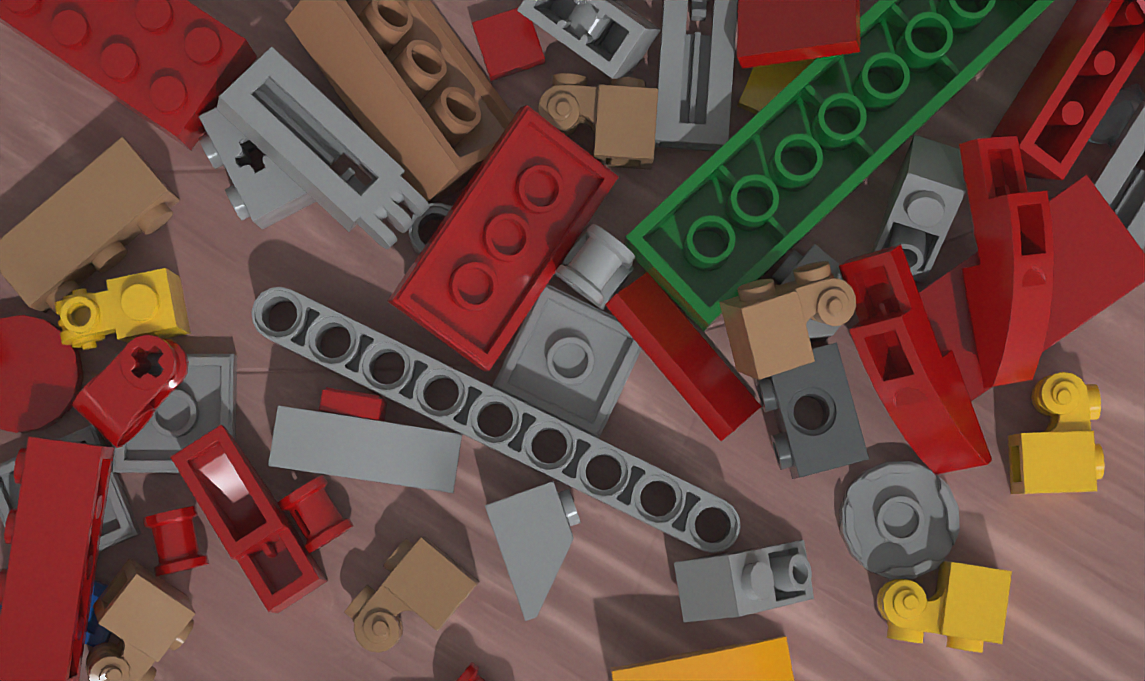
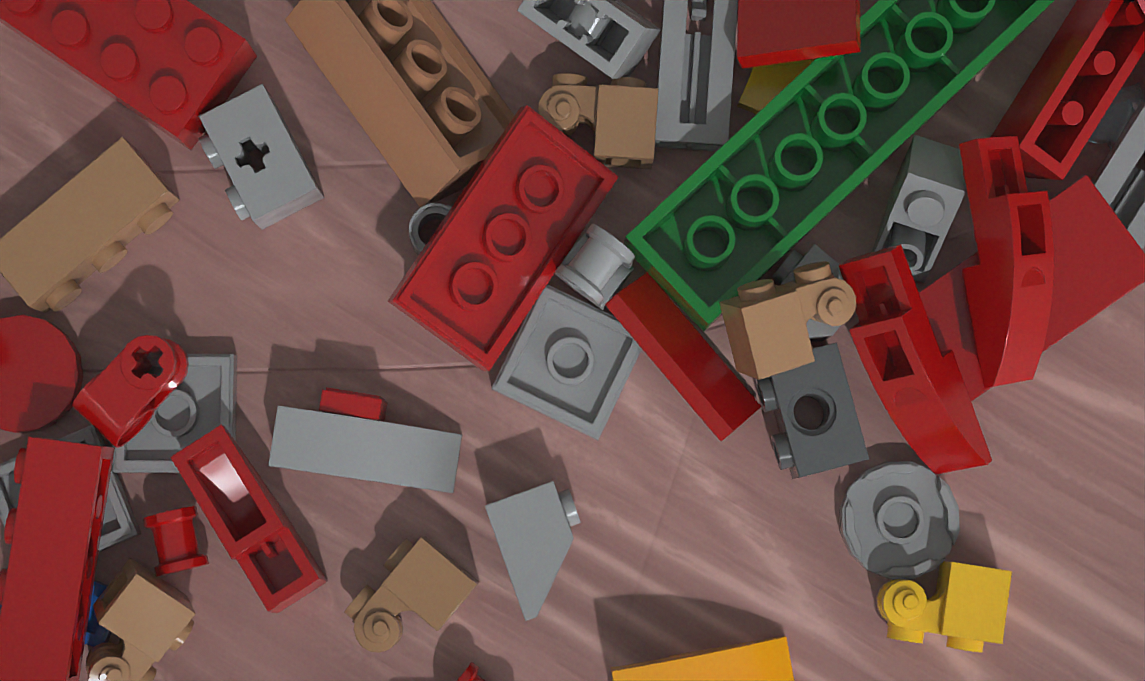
yellow brick [54,268,191,350] -> none
light grey hinge [217,46,429,250] -> none
light grey beam [251,287,741,553] -> none
red bush [277,475,354,554] -> none
red tile [471,7,545,81] -> none
light grey slope [674,540,814,623] -> none
yellow brick [1008,372,1105,494] -> none

